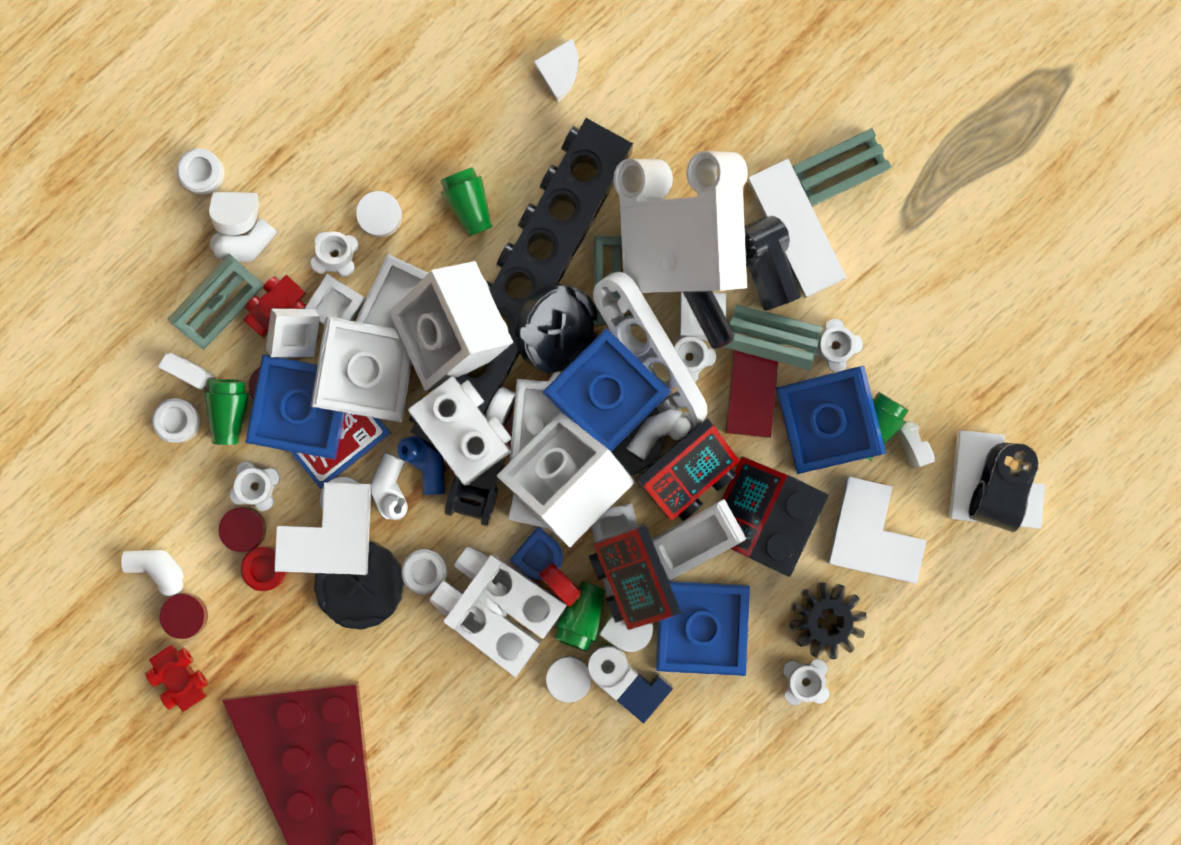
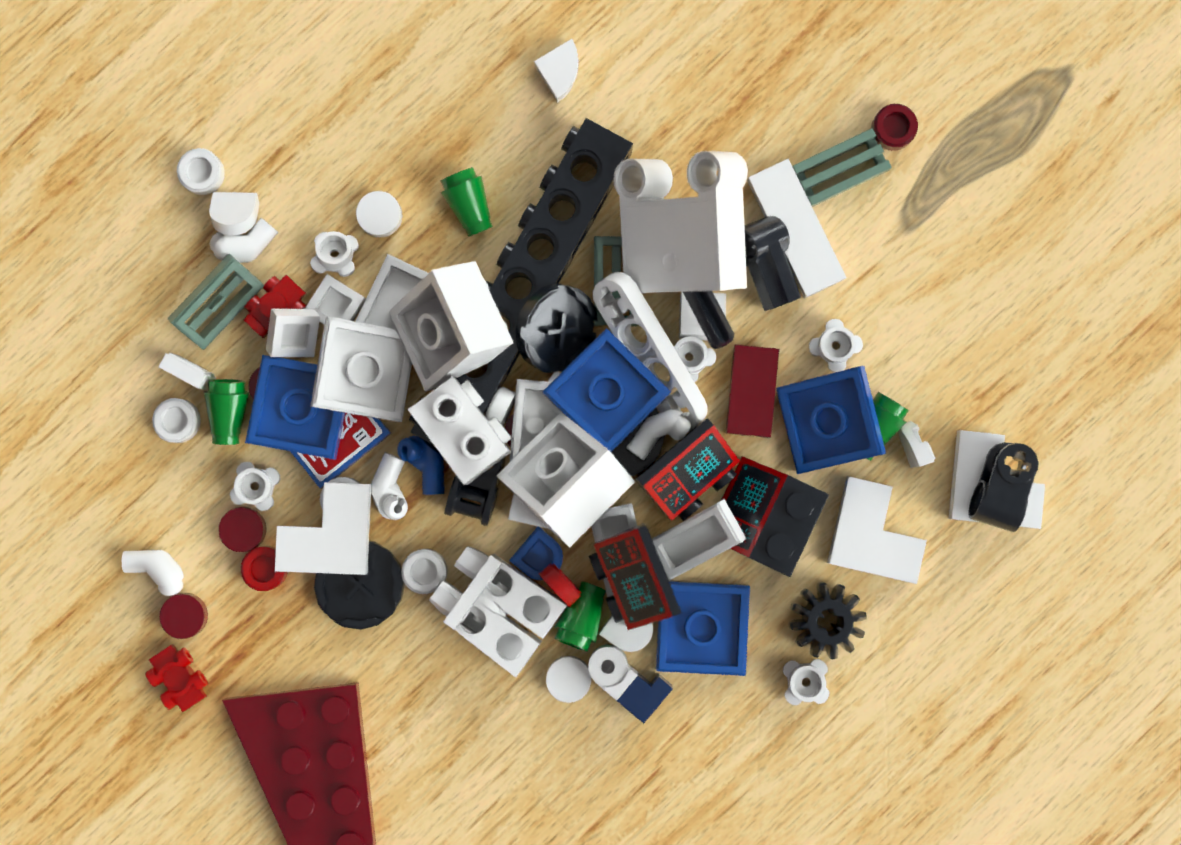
sand green tile [724,304,823,370] -> none
none -> dark red tile [871,104,918,151]

